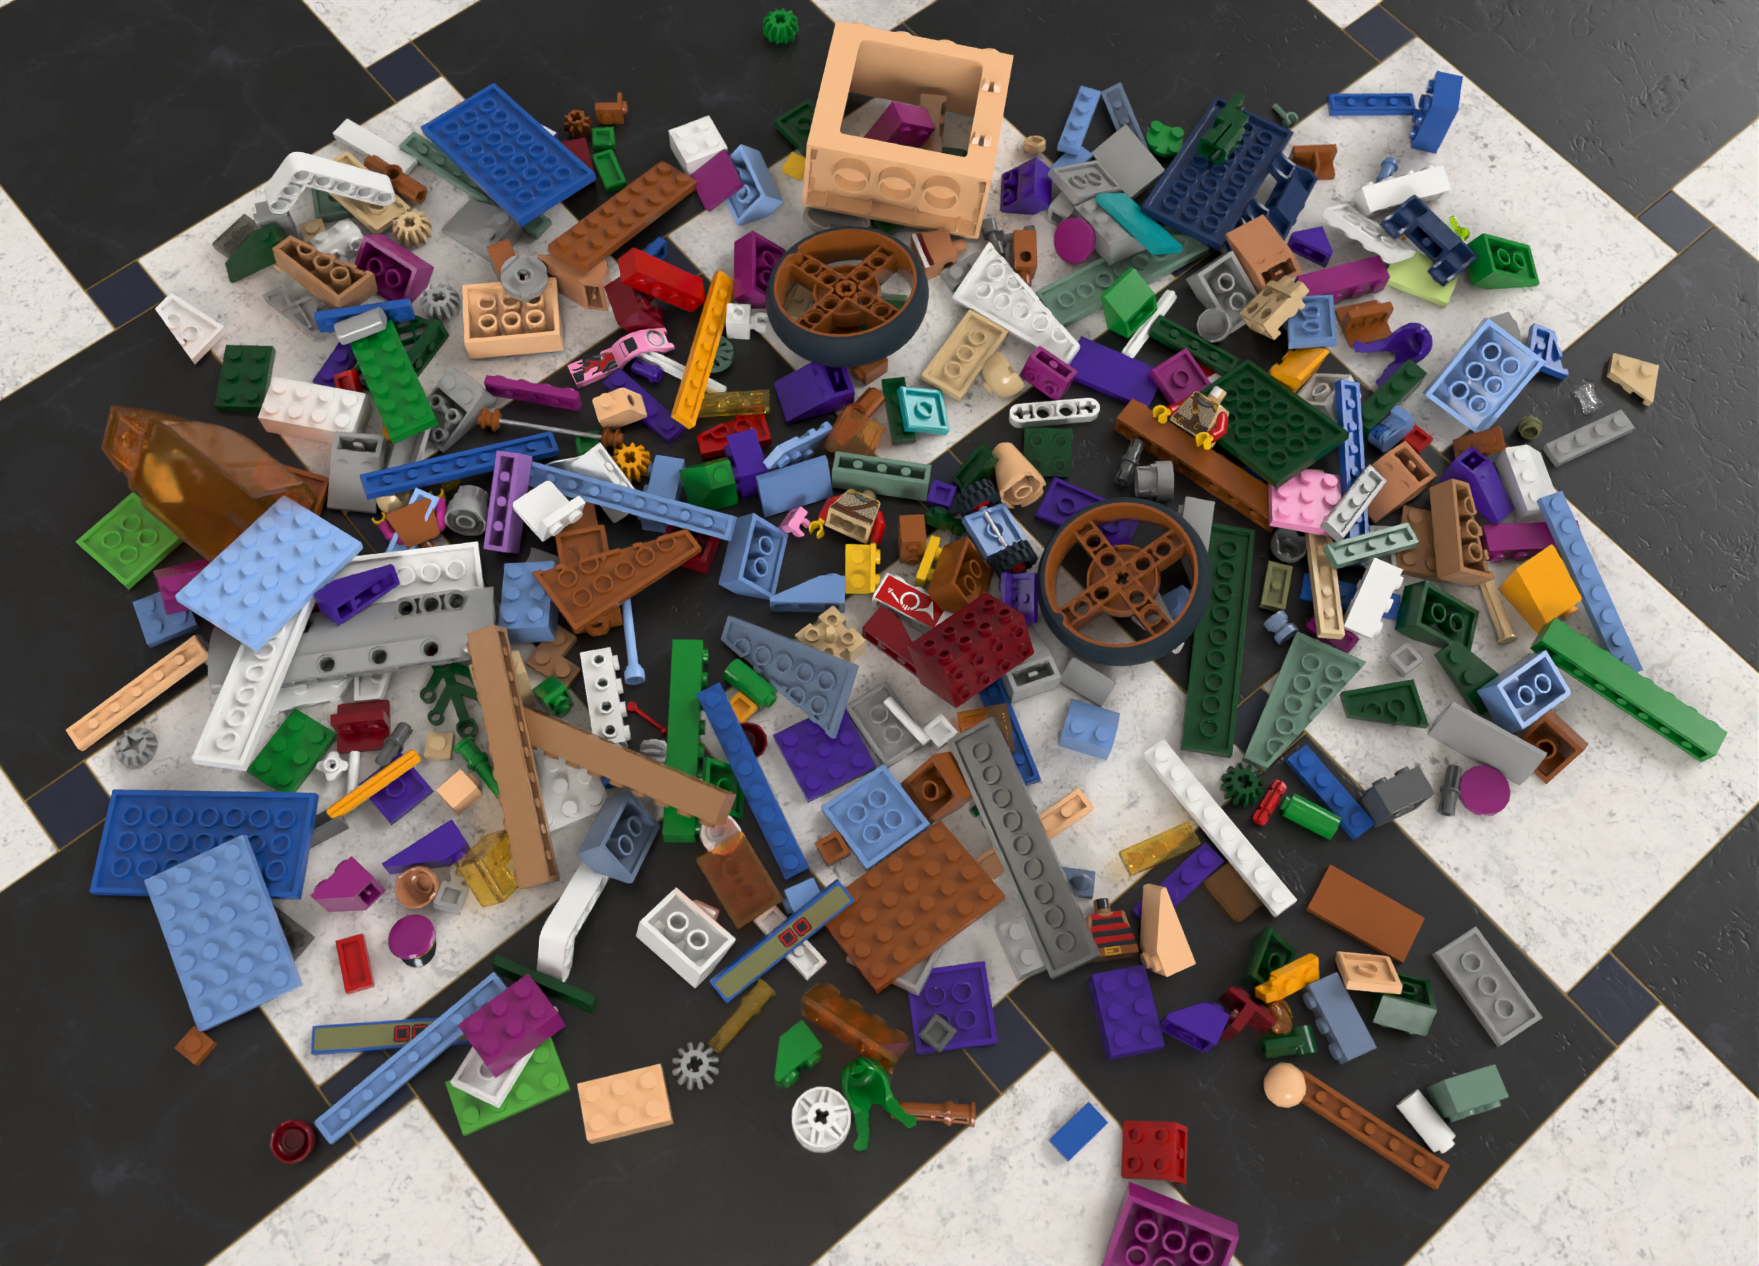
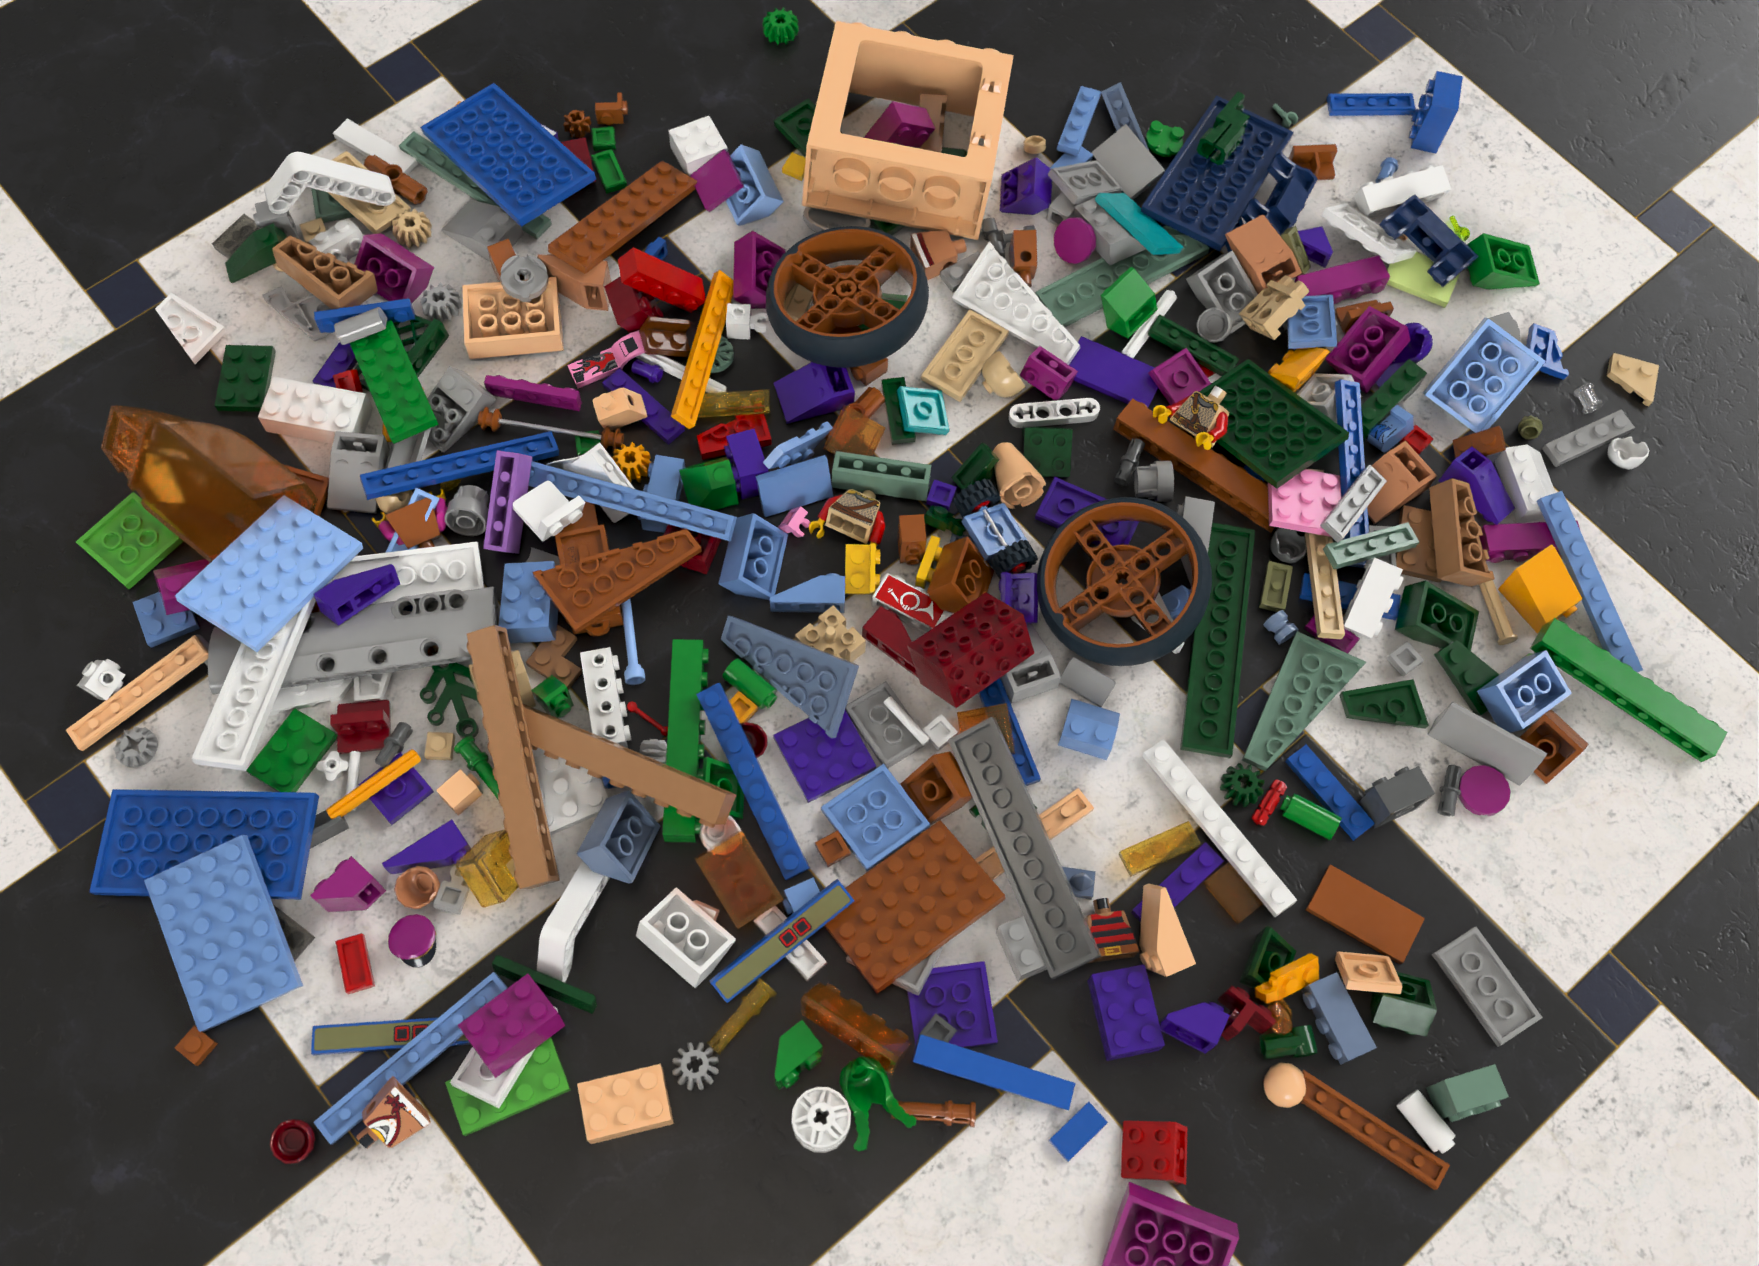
none -> white brick [77,659,125,701]
none -> torso [356,1076,431,1149]
none -> reddish brown bracket [639,317,691,357]
none -> blue tile [911,1034,1076,1110]
none -> olive plate [1280,226,1311,277]
none -> magenta slope [1325,306,1411,393]
none -> white hair [1608,437,1650,470]

